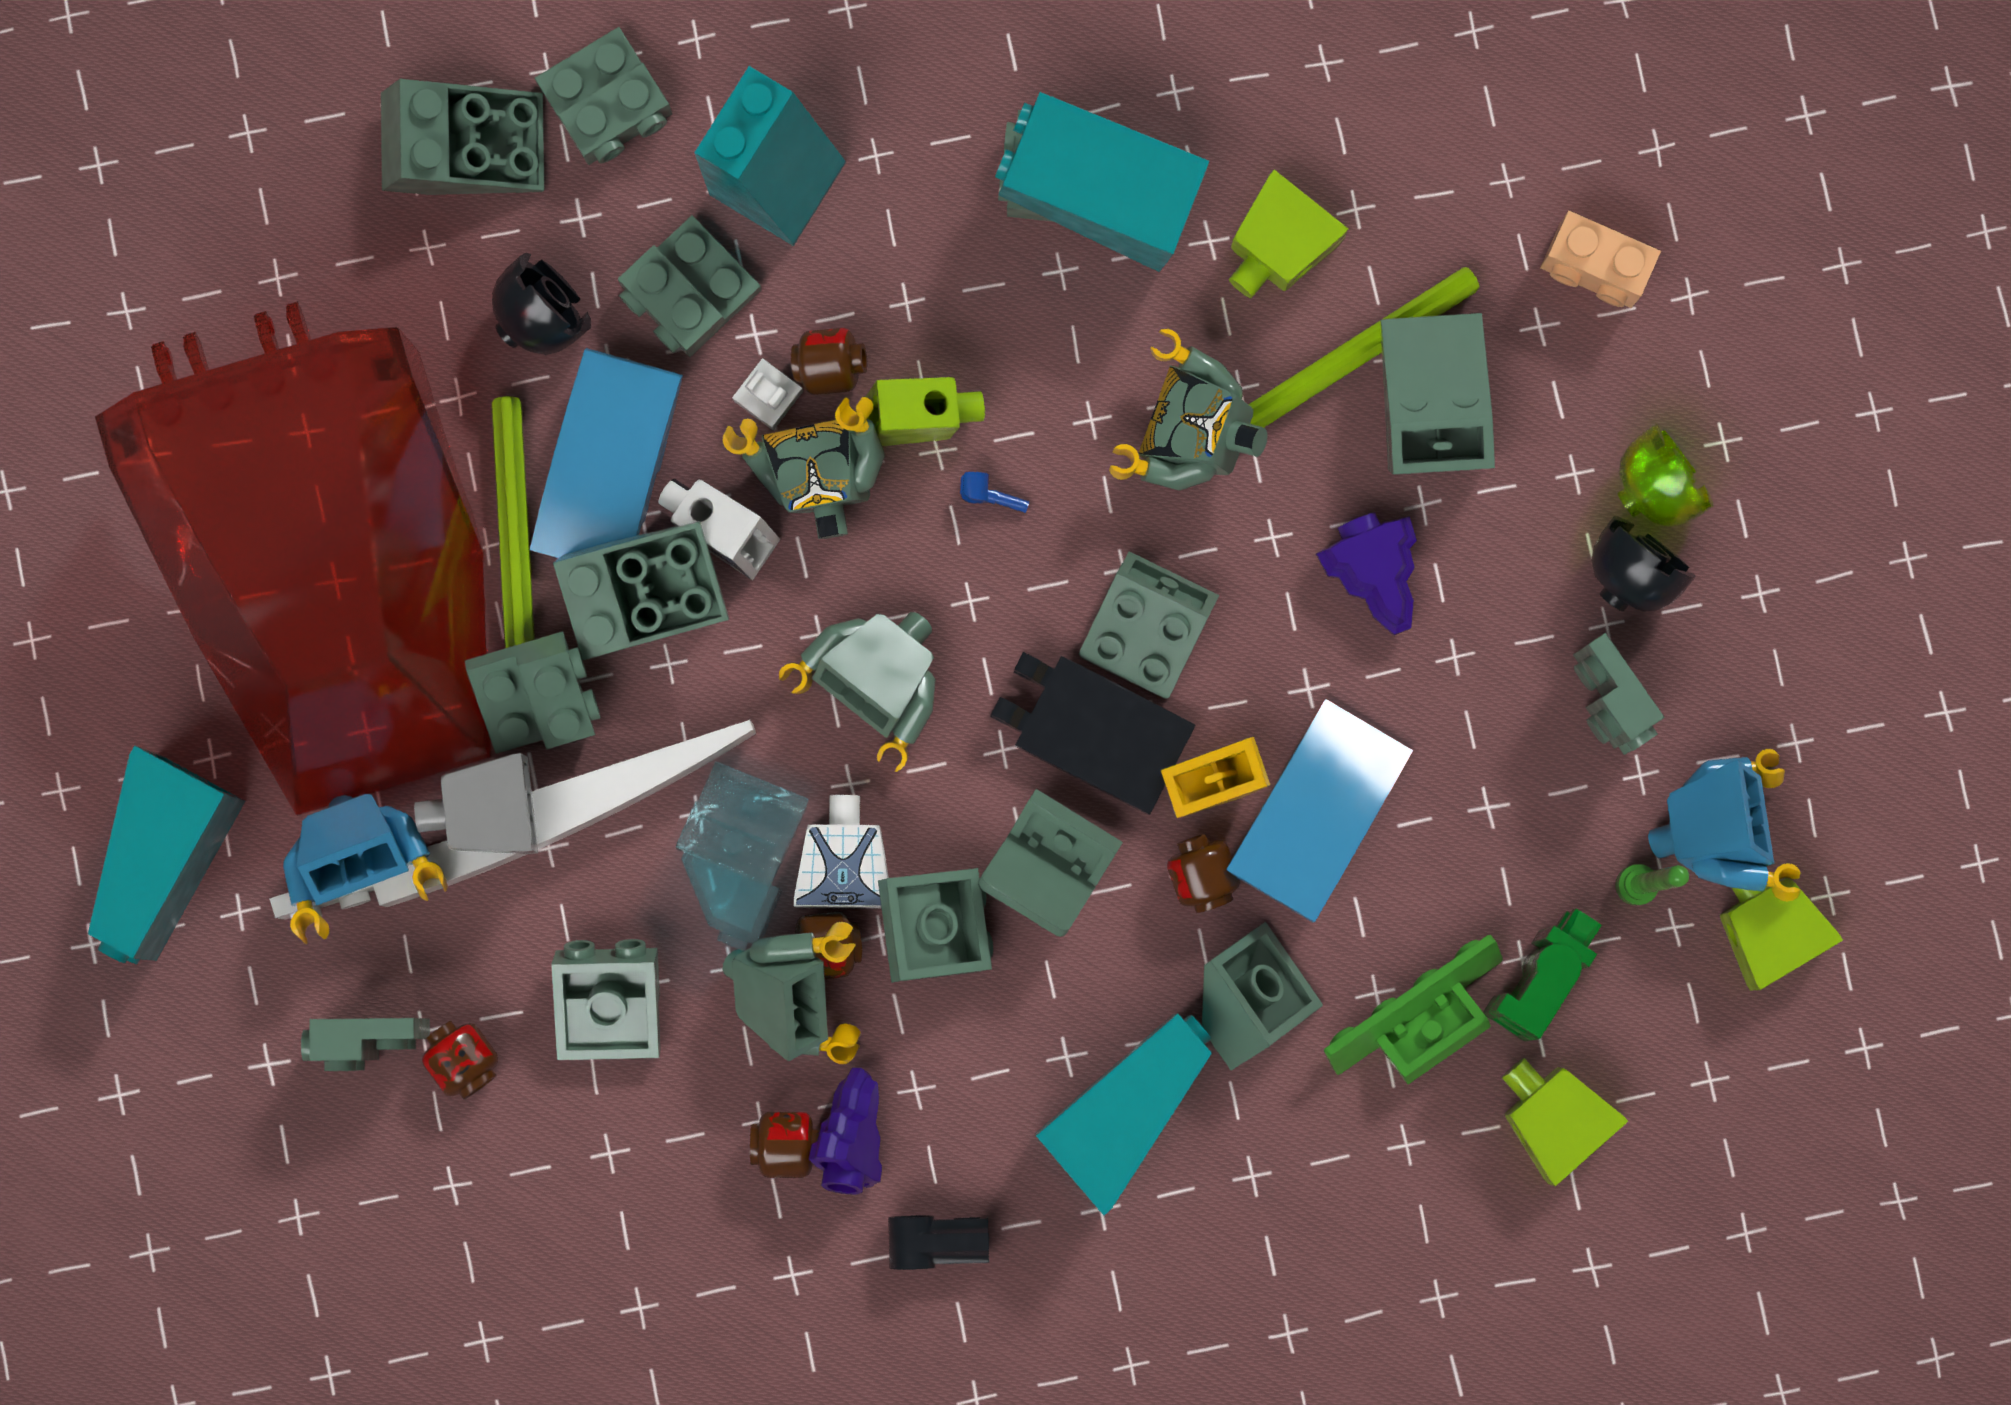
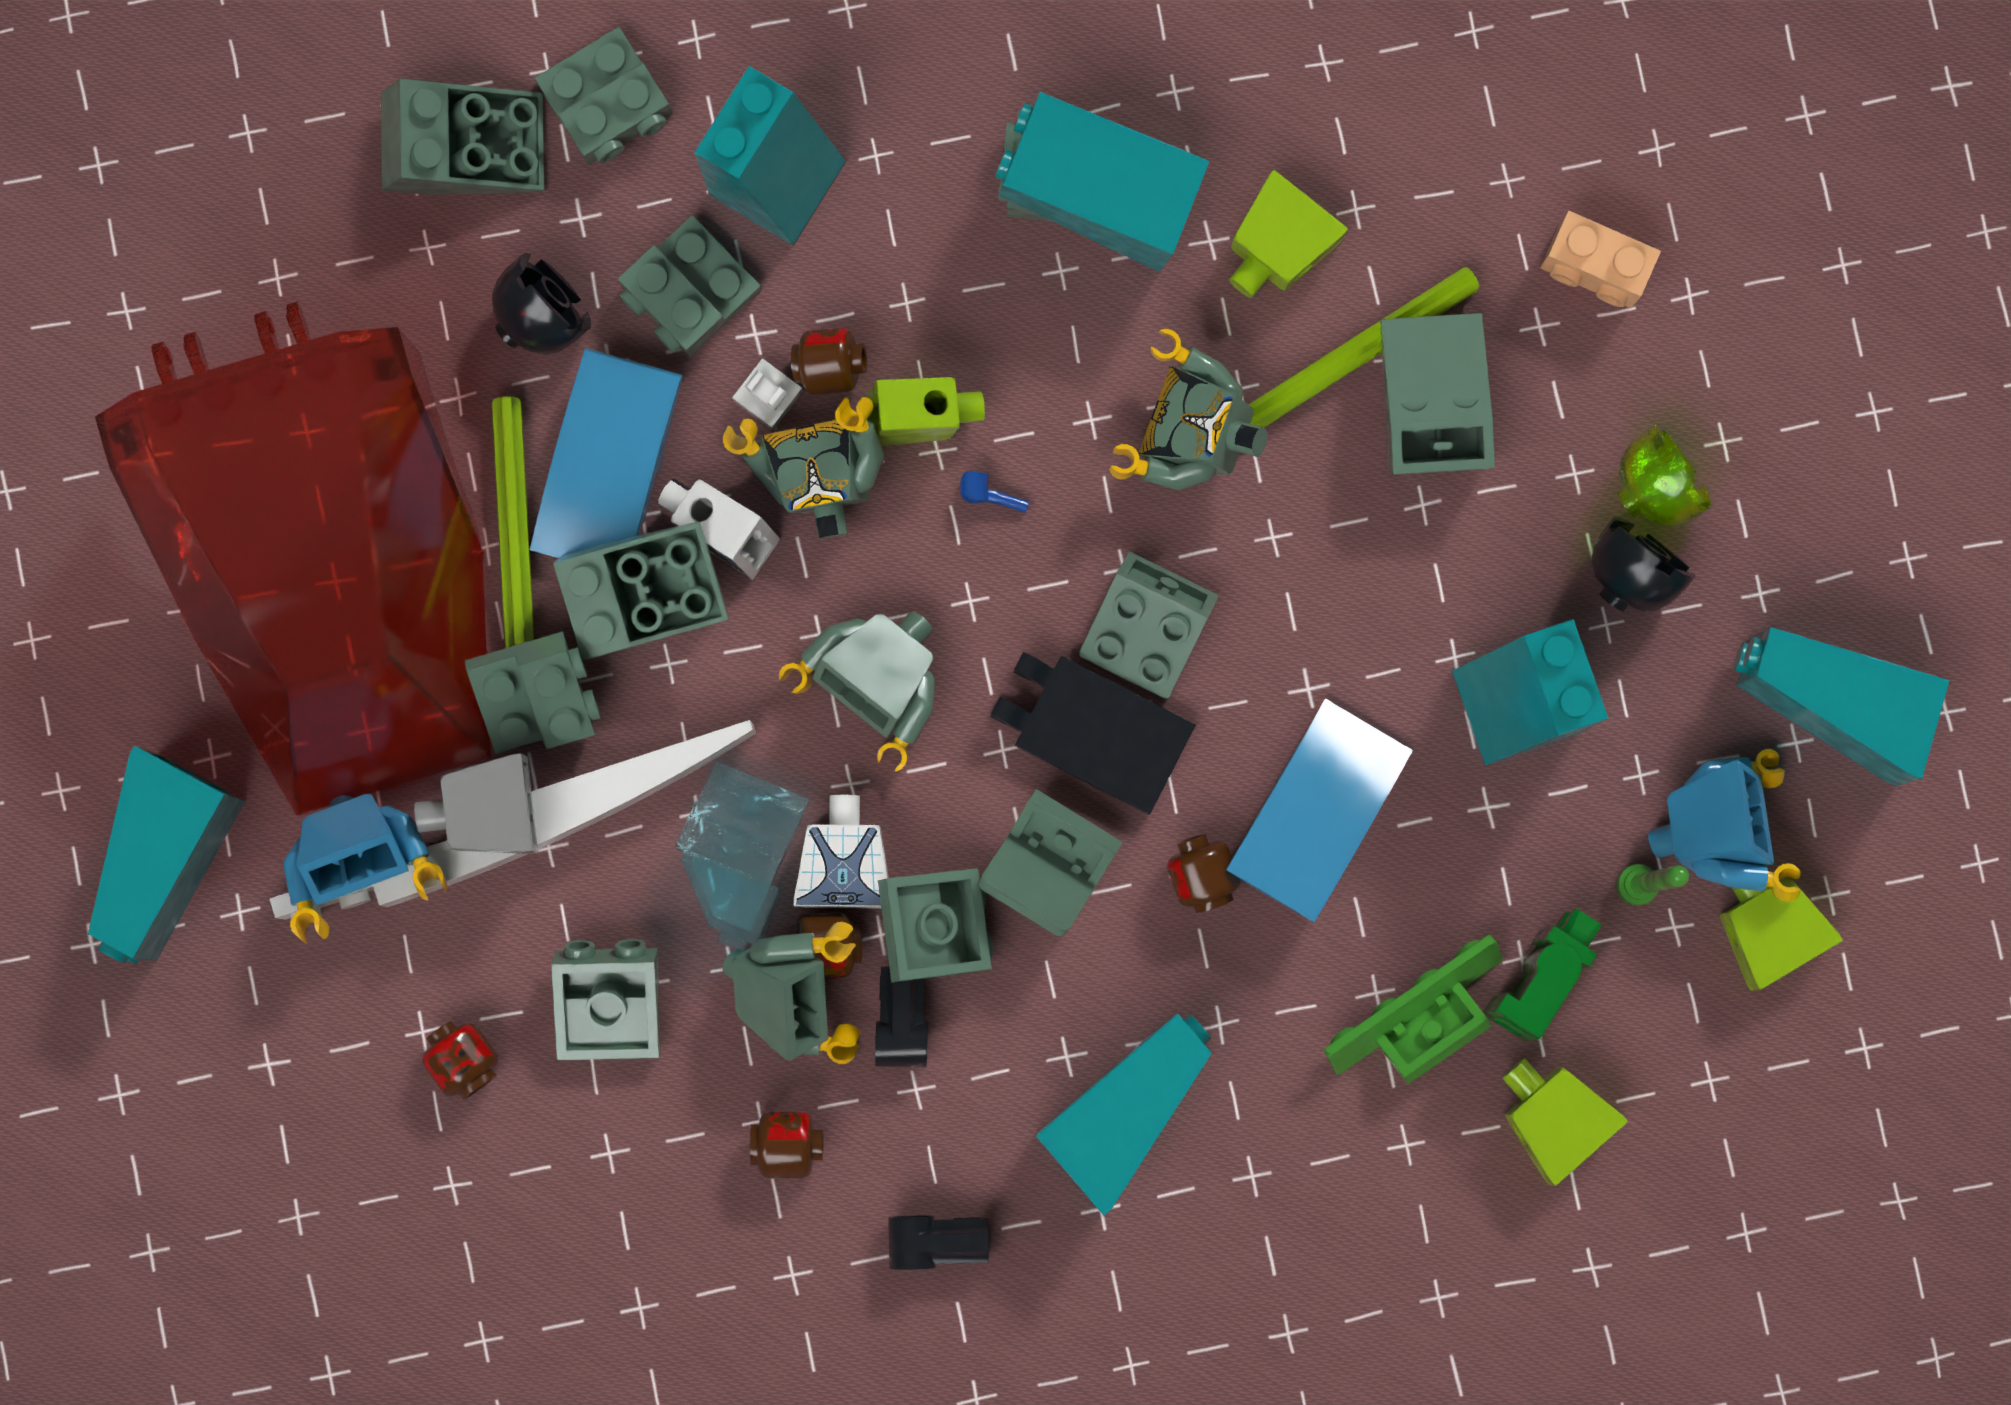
sand green plate [301,1018,430,1071] -> none
dark purple rock [809,1068,882,1195] -> none
yellow slope [1161,737,1270,818] -> none
sand green slope [1202,922,1323,1070] -> none
dark purple rock [1316,512,1417,635] -> none
sand green plate [1573,633,1665,755] -> none
none -> black piece [875,967,928,1067]
none -> teal slope [1451,619,1609,766]
none -> teal slope [1734,627,1950,786]

